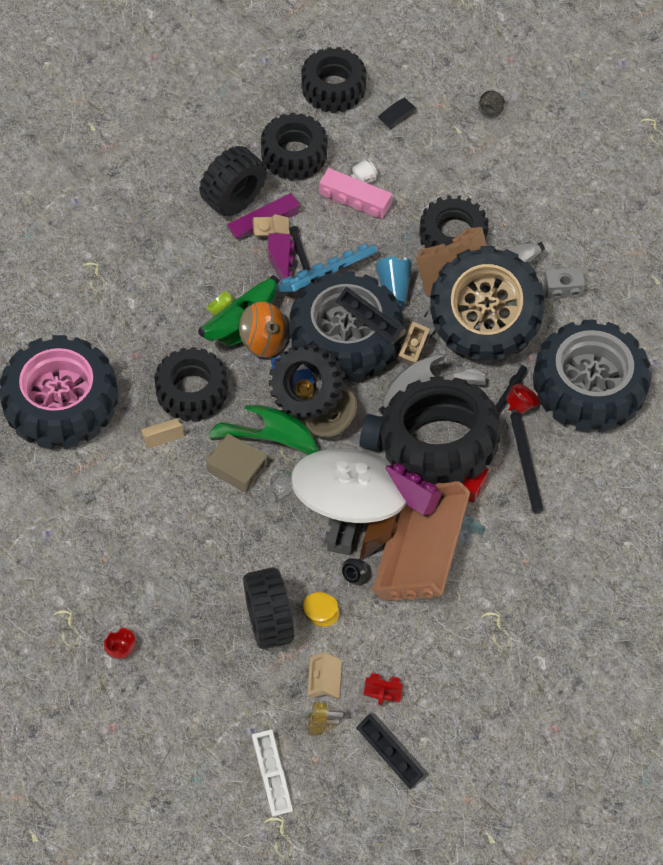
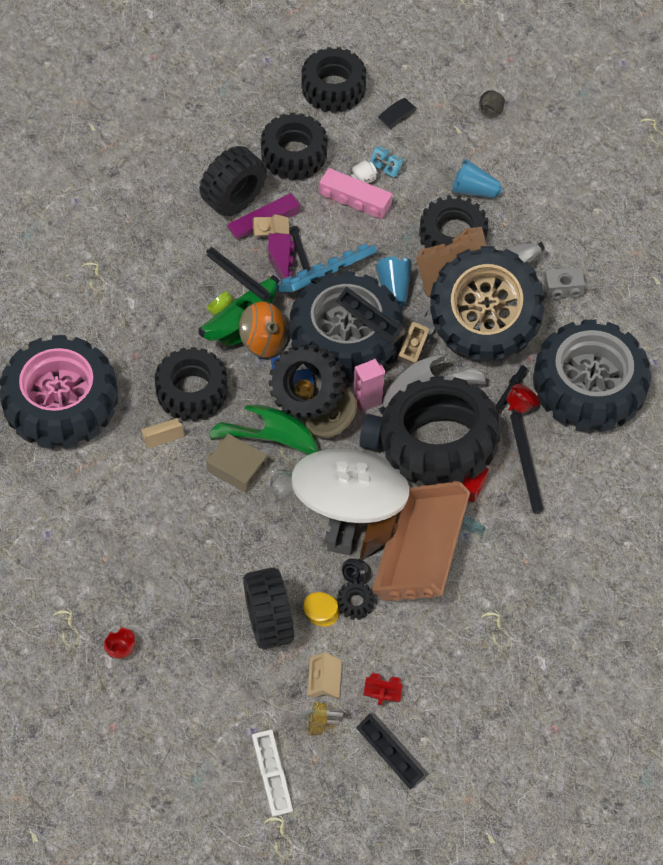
magenta slope [385,463,442,515] -> none
none -> black axle [206,247,271,301]
none -> black tyre [337,580,374,620]
none -> bright pink brick [353,359,385,412]
none -> medium azure piece [370,146,407,177]
none -> dark azure cone [451,158,502,198]

